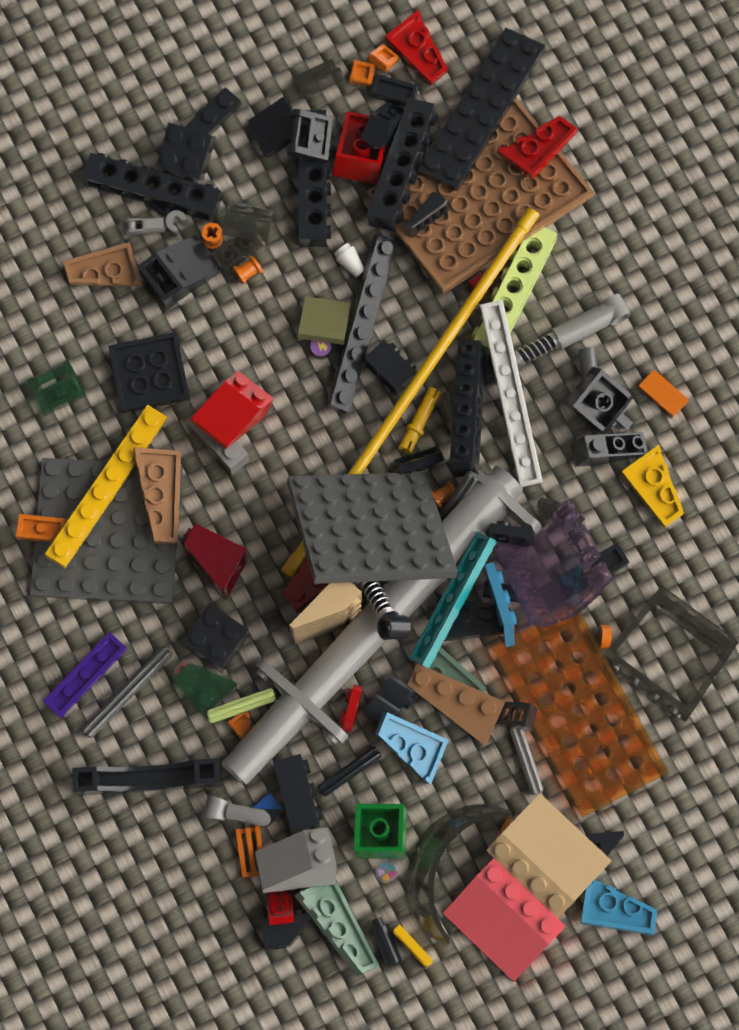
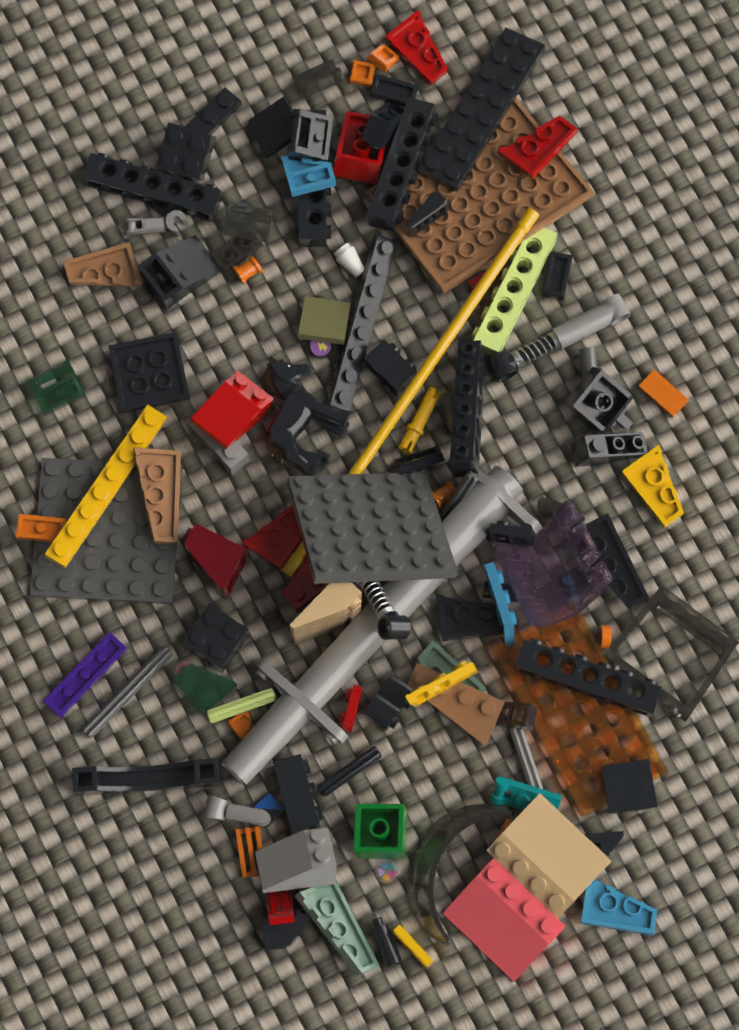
orange bush [202,223,223,250] -> none
wing [375,712,449,785] -> none
teal plate [409,532,497,668] -> none
white tile [480,300,543,487] -> none
none -> red wing [241,505,302,570]
none -> black animal [264,356,353,476]
none -> dark azure wing [281,156,337,197]
none -> yellow wing [405,661,478,707]
none -> teal plate [490,777,562,810]
none -> black brick [514,639,662,718]
none -> black tile [541,251,573,301]
none -> black wing [565,513,650,610]
none -> black tile [601,759,658,815]

